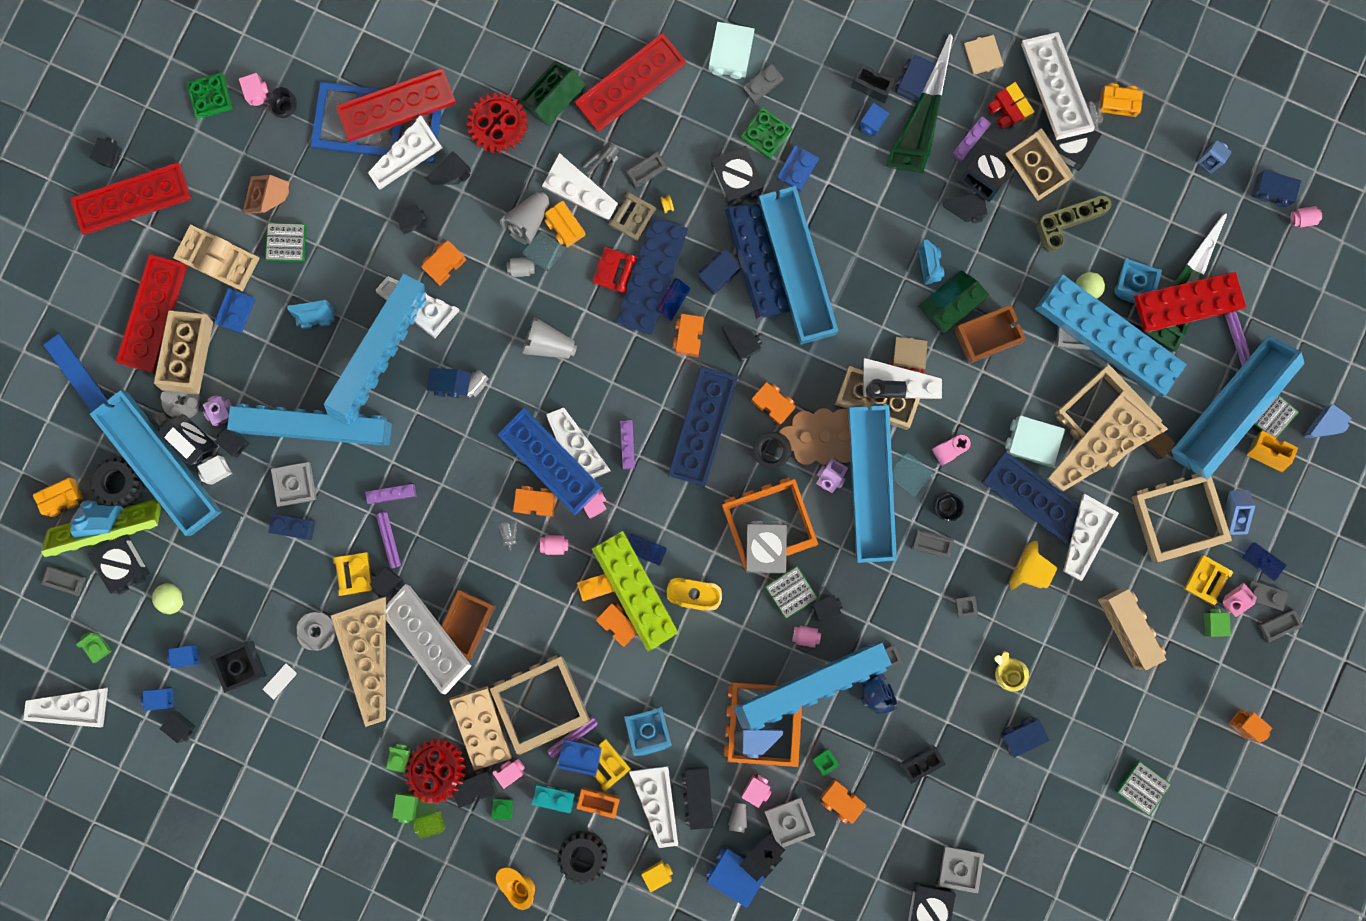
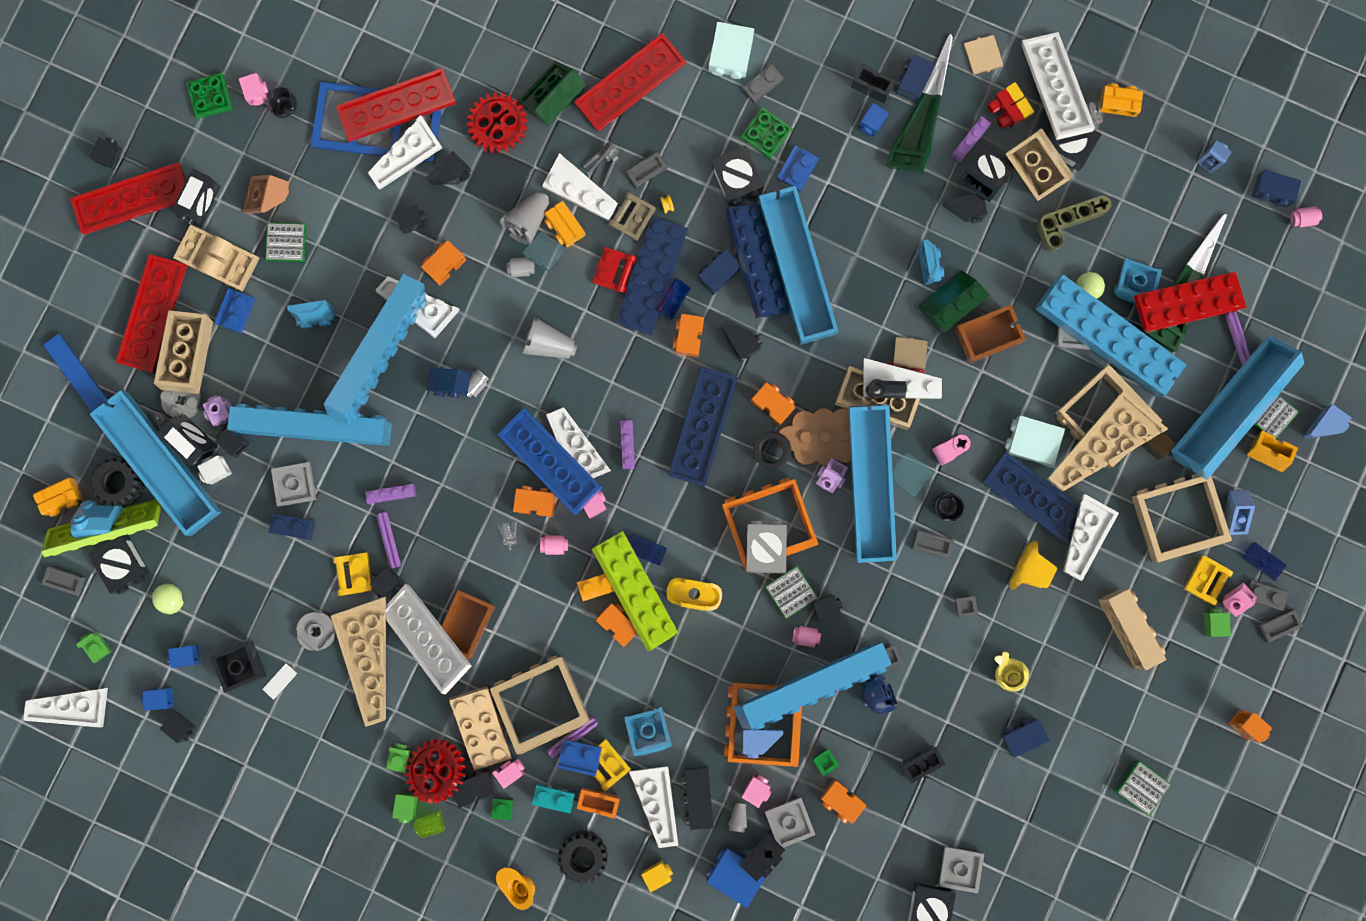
none -> black brick [172,169,221,226]

